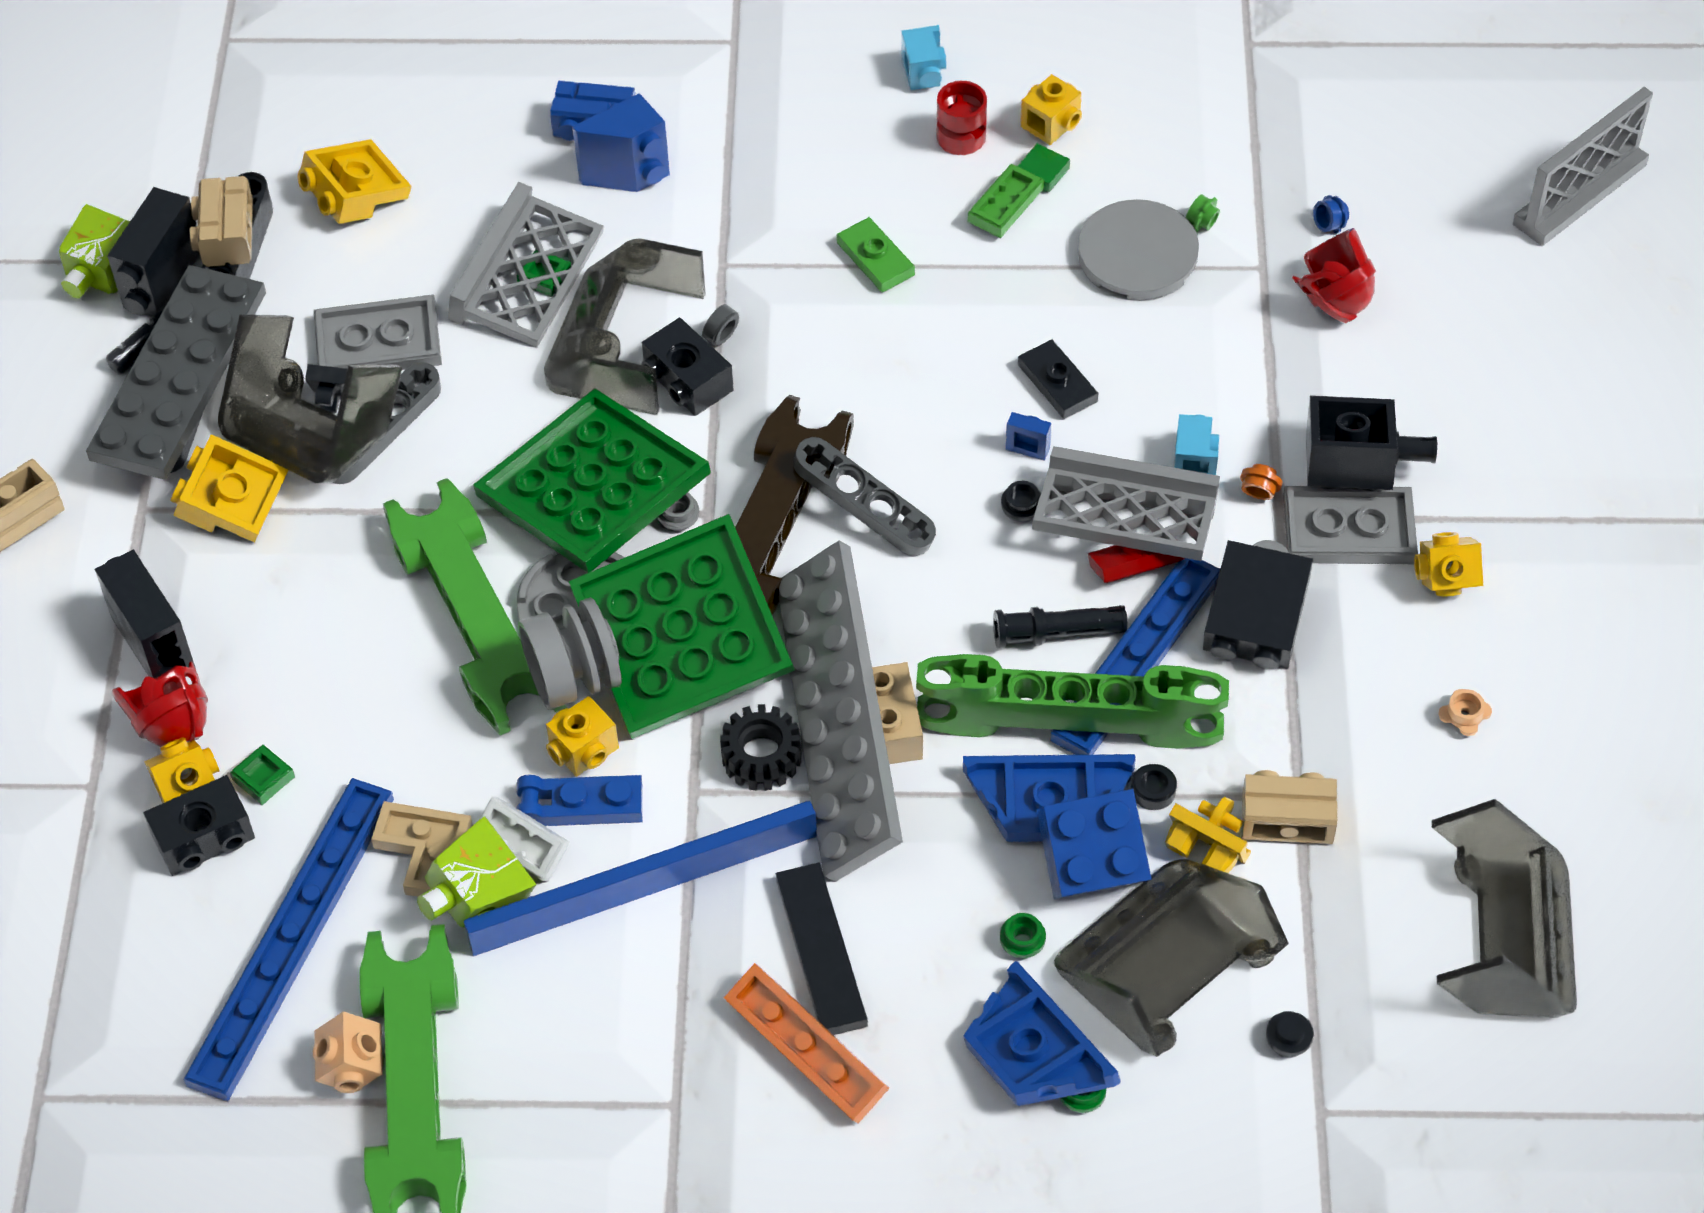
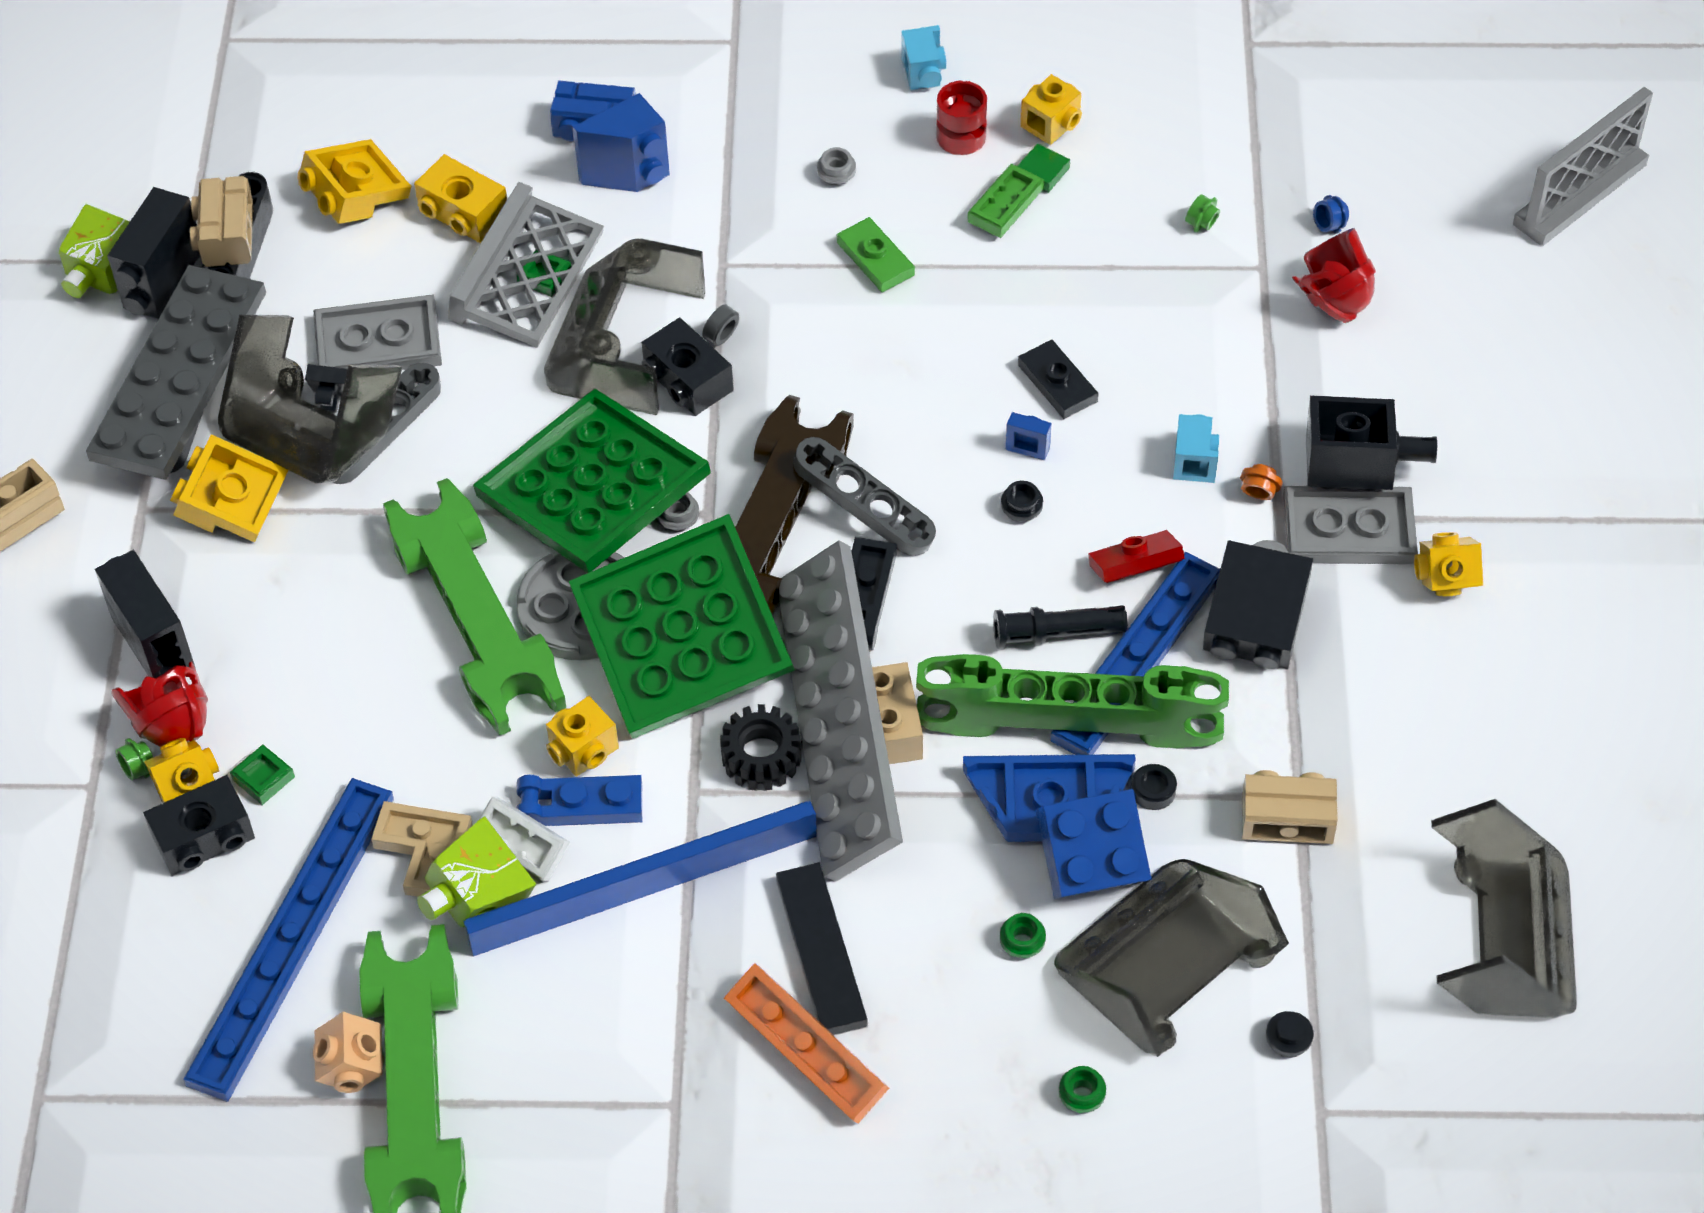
black axle [106,311,163,374] -> none
light grey wheel [518,597,622,710] -> none
blue wing [963,961,1121,1106] -> none
light grey fence [1032,446,1220,561] -> none
light grey tile [1078,199,1199,300] -> none
yellow hips [1165,797,1251,879] -> none
light nougat plate [1438,689,1492,736] -> none
none -> bright green plate [115,738,153,781]
none -> yellow brick [414,154,507,243]
none -> light grey plate [817,147,856,184]
none -> black plate [851,537,897,650]

